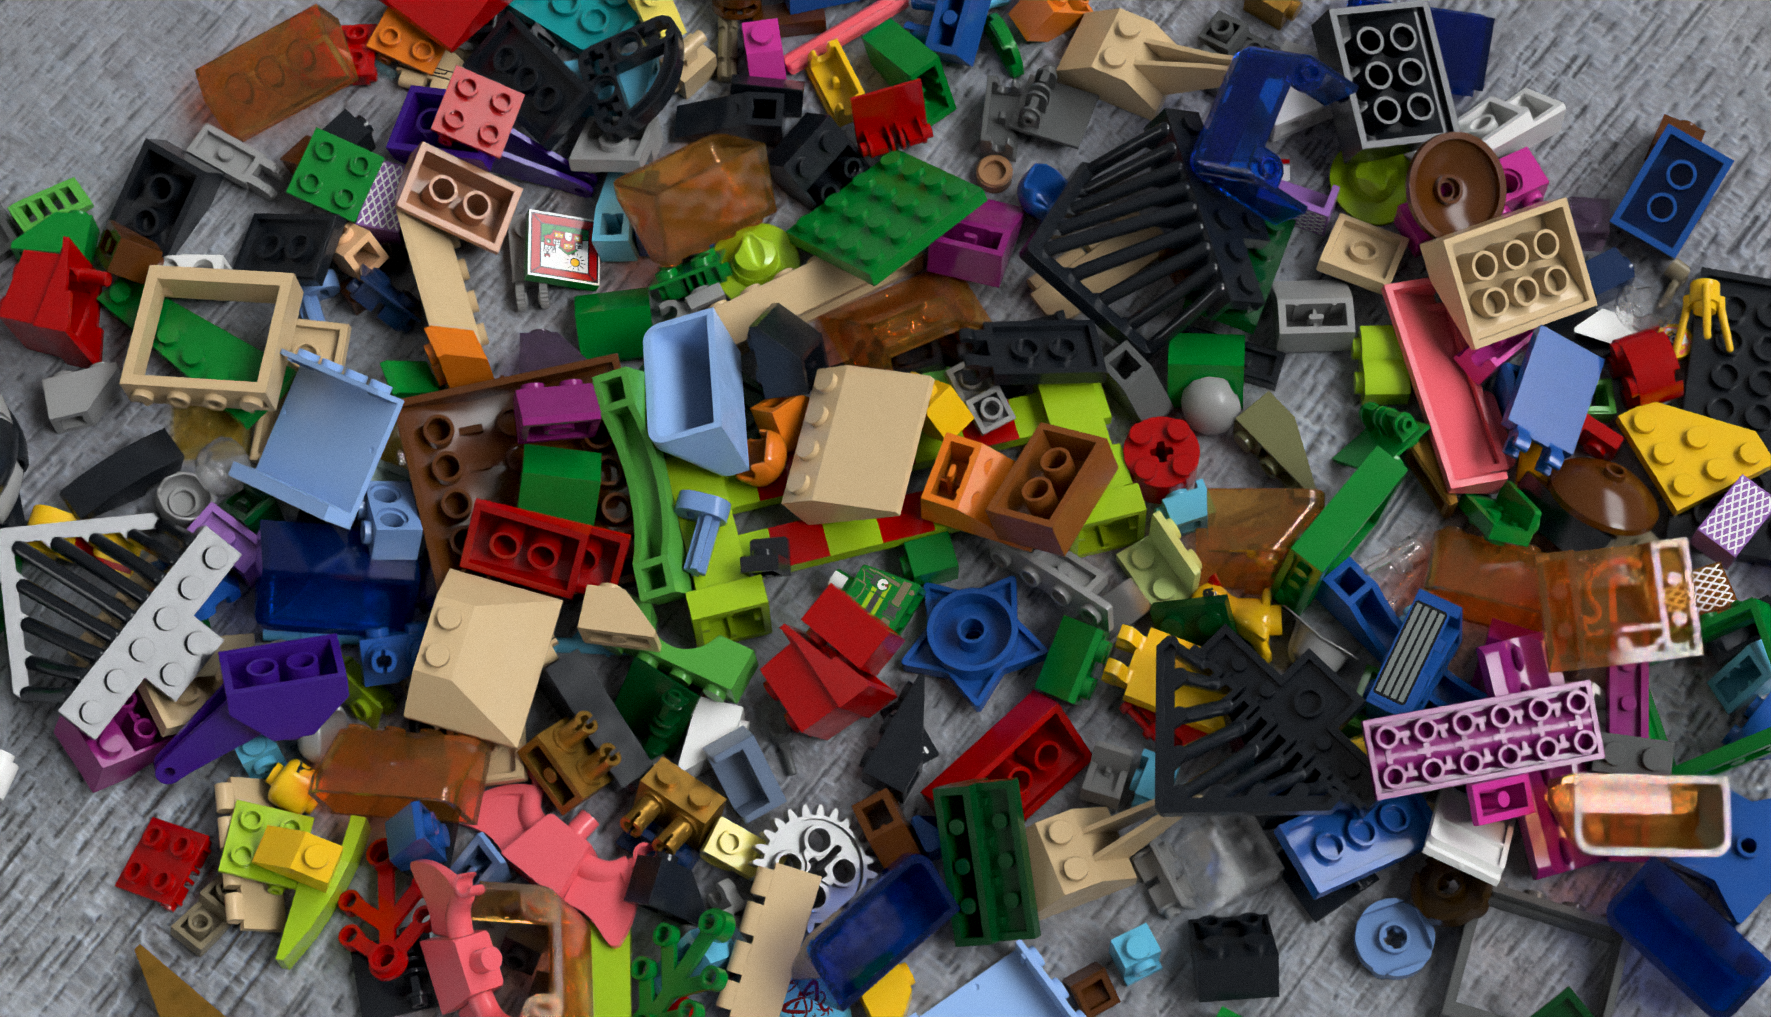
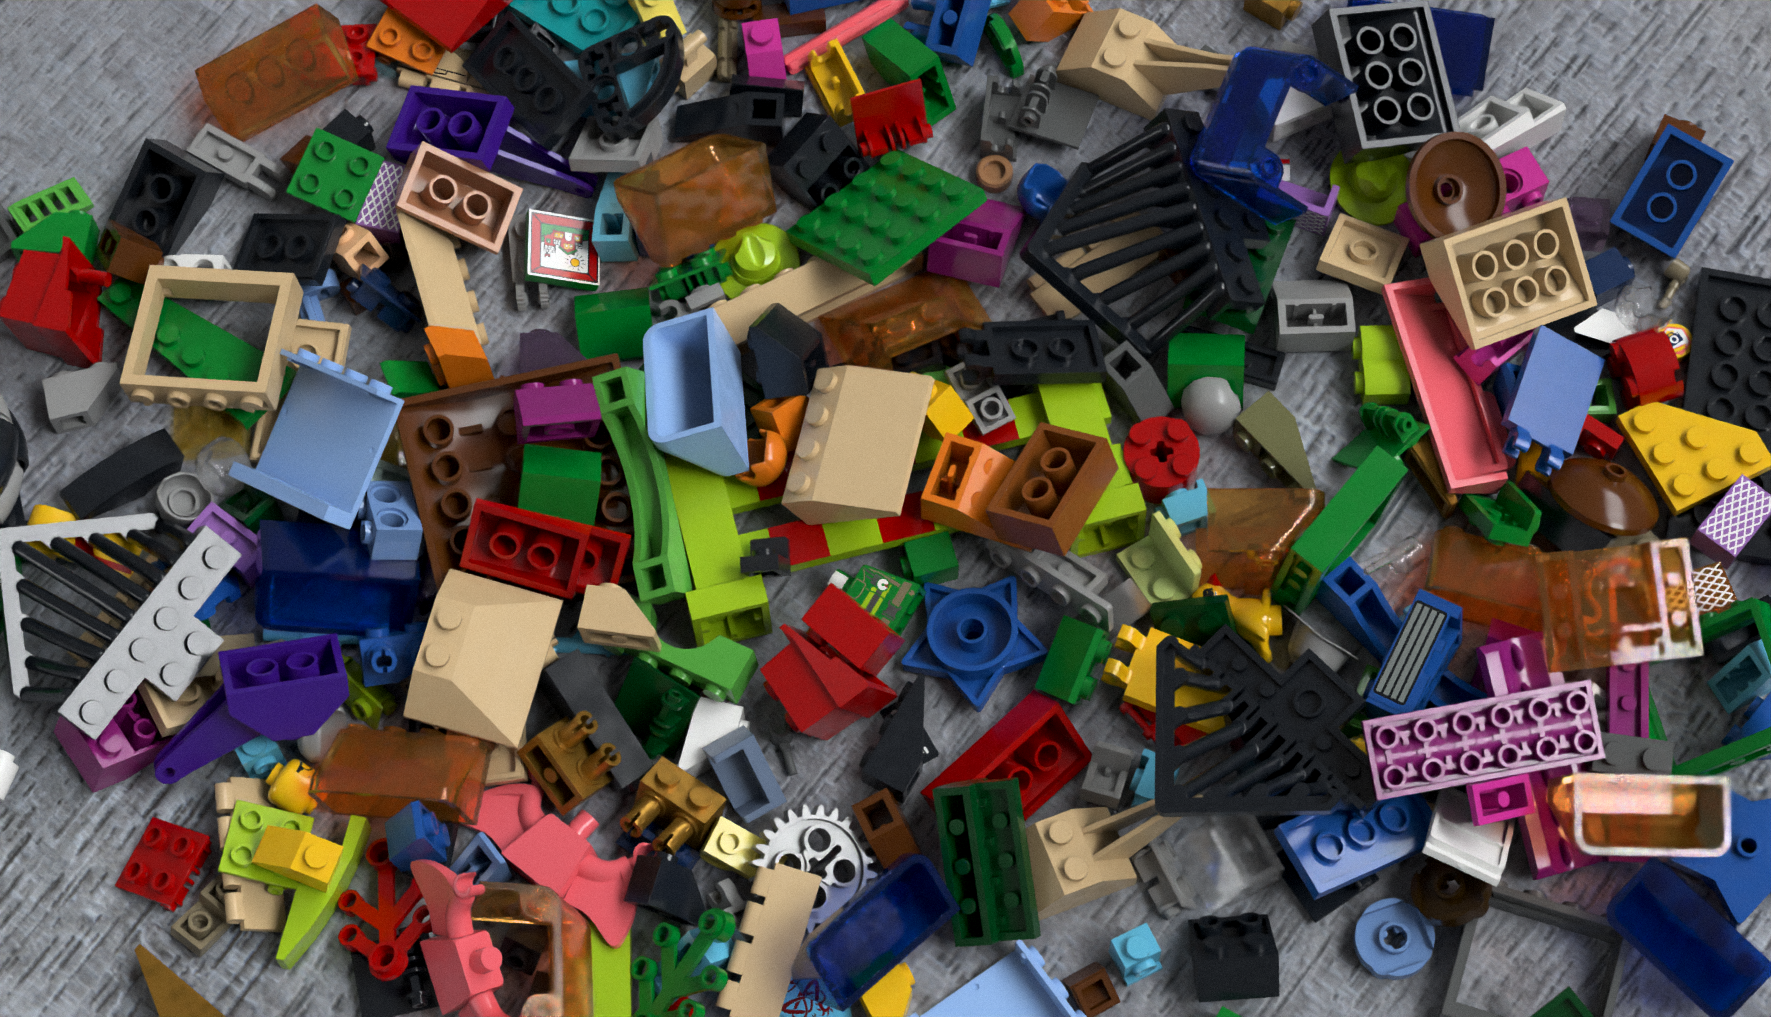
hinge [430,65,525,159] -> none
medium blue piece [674,490,731,577] -> none
blue slope [911,815,942,863] -> none
dark grey slope [1198,10,1280,81] -> none
yellow plant [1673,278,1734,359] -> none

